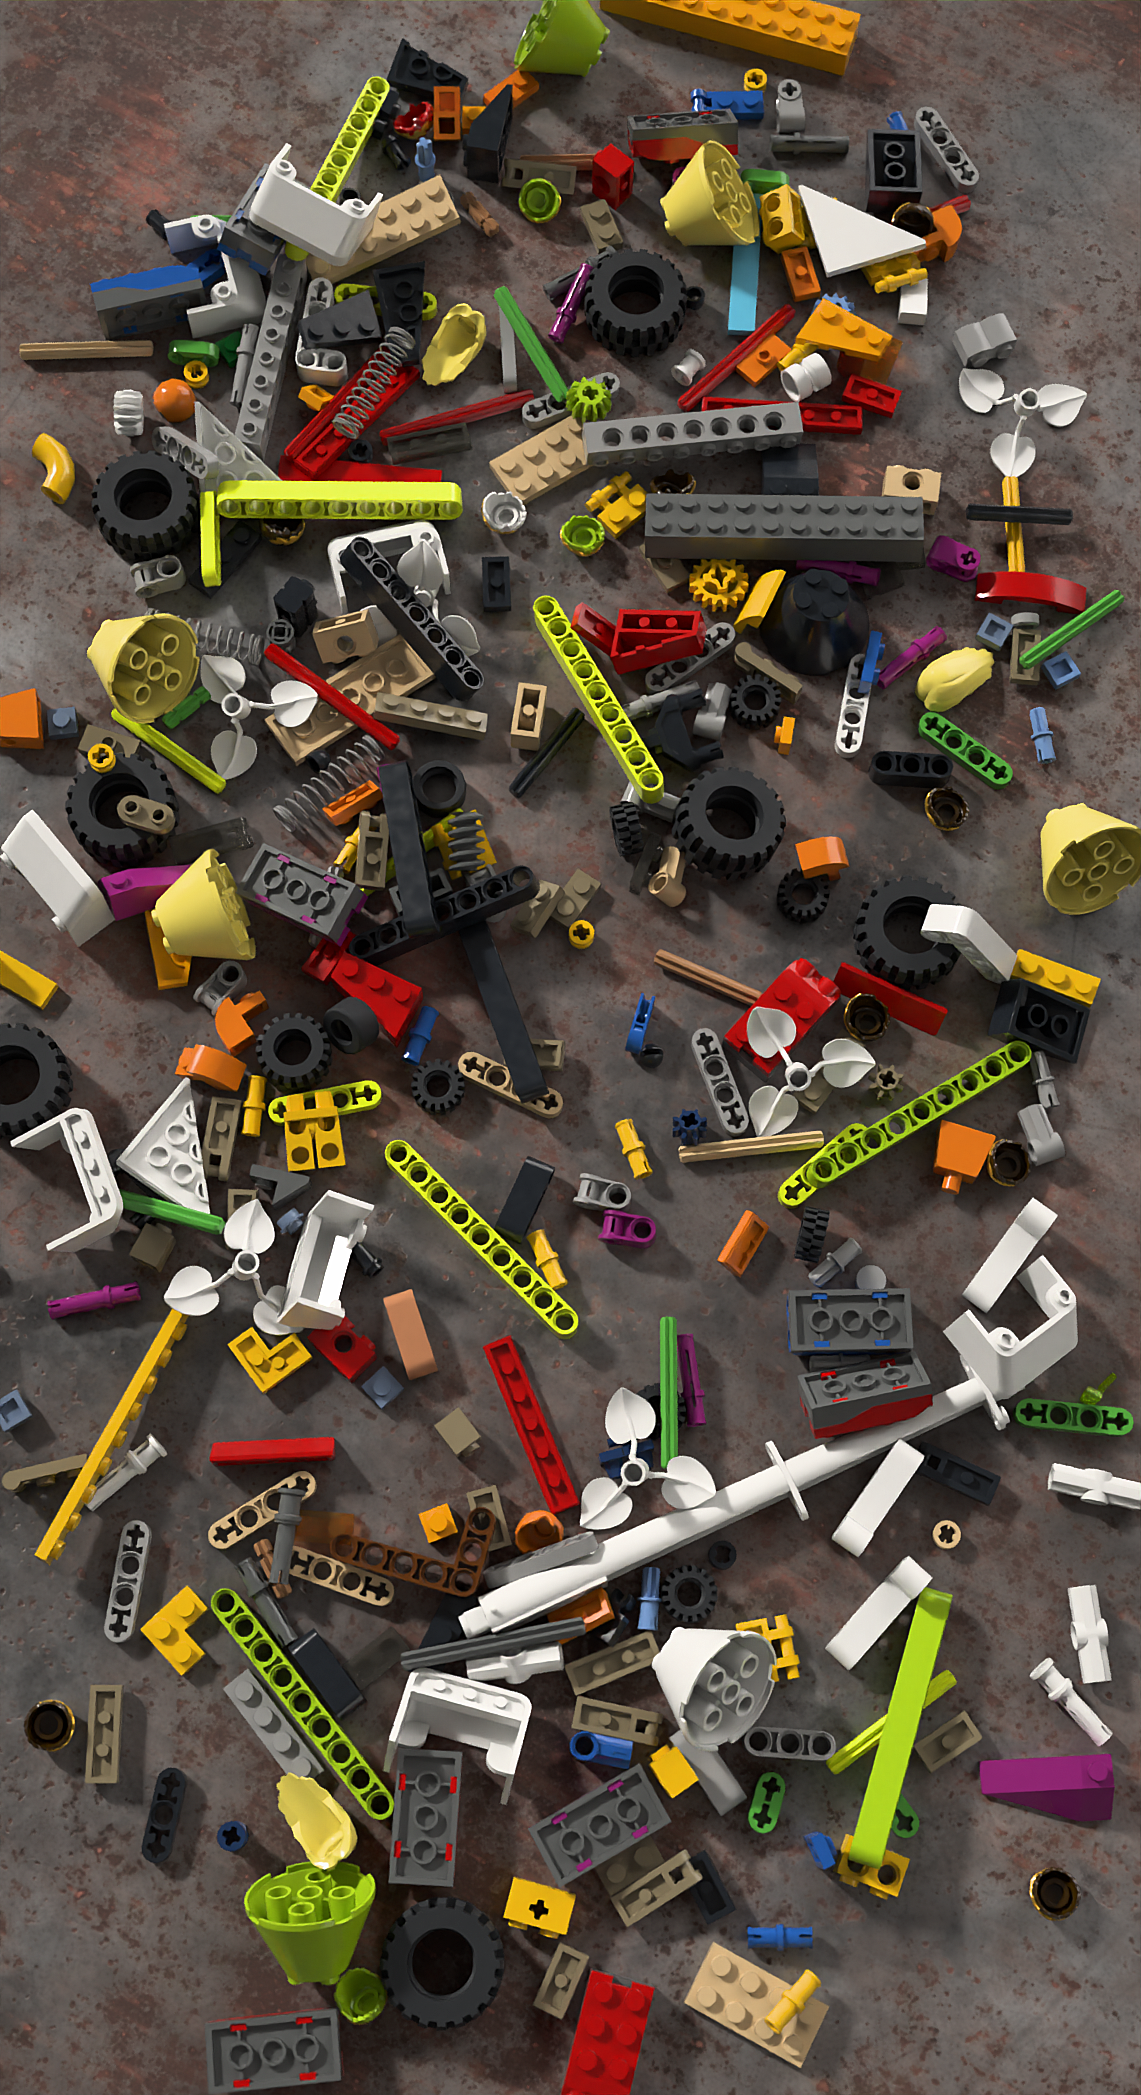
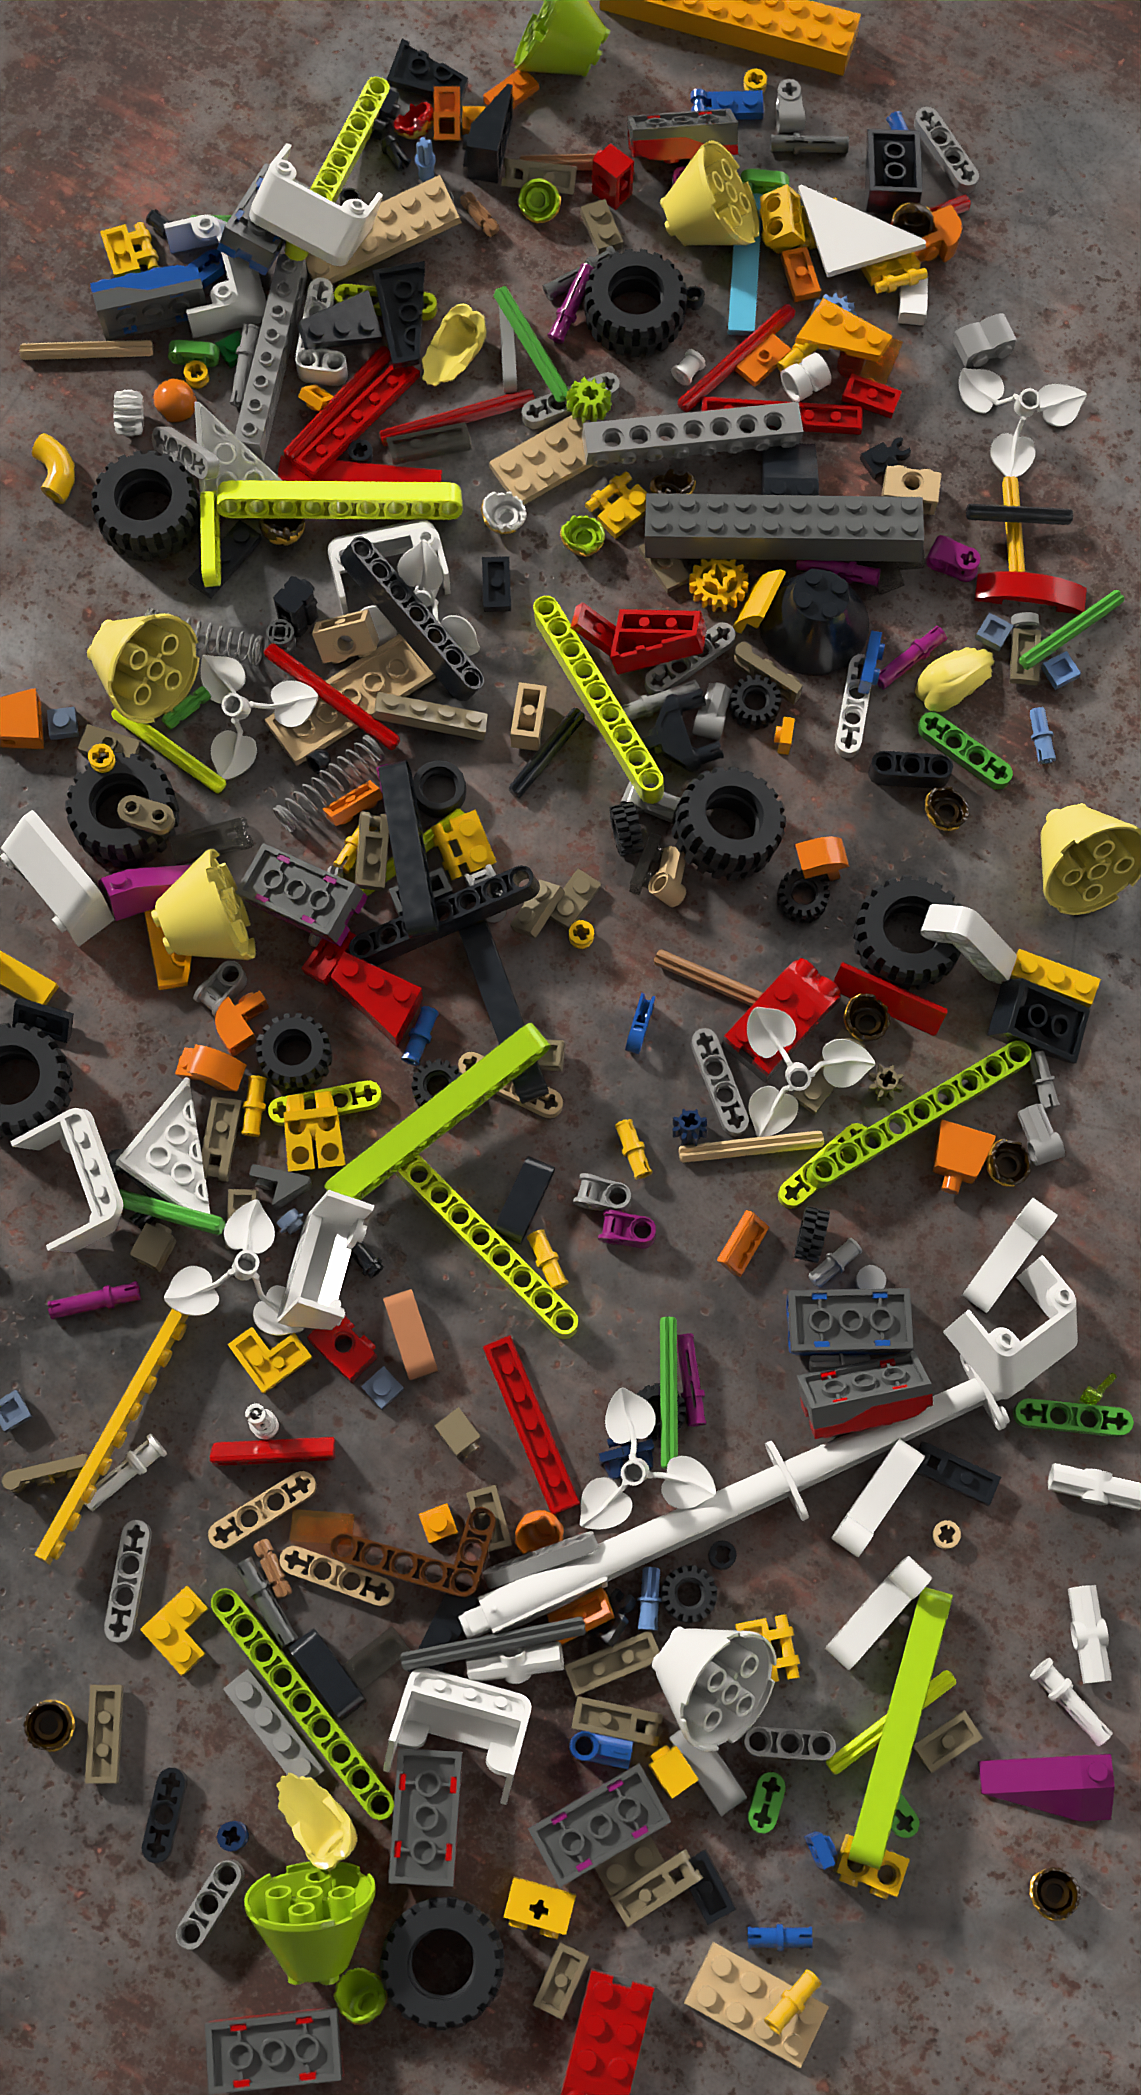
light grey piece [130,555,186,598] -> none
dark grey pin [268,1488,306,1585] -> none
black tyre [323,997,379,1055] -> none
light grey piece [332,327,415,439] -> none
dark grey piece [448,812,485,871] -> none
black hinge [640,1043,663,1068] -> none
none -> black plate [12,997,74,1043]
none -> yellow plate [100,222,159,278]
none -> light grey beam [176,1860,244,1949]
none -> white pin [245,1404,279,1440]
none -> lime beam [324,1023,551,1200]
none -> black plate [860,437,911,480]

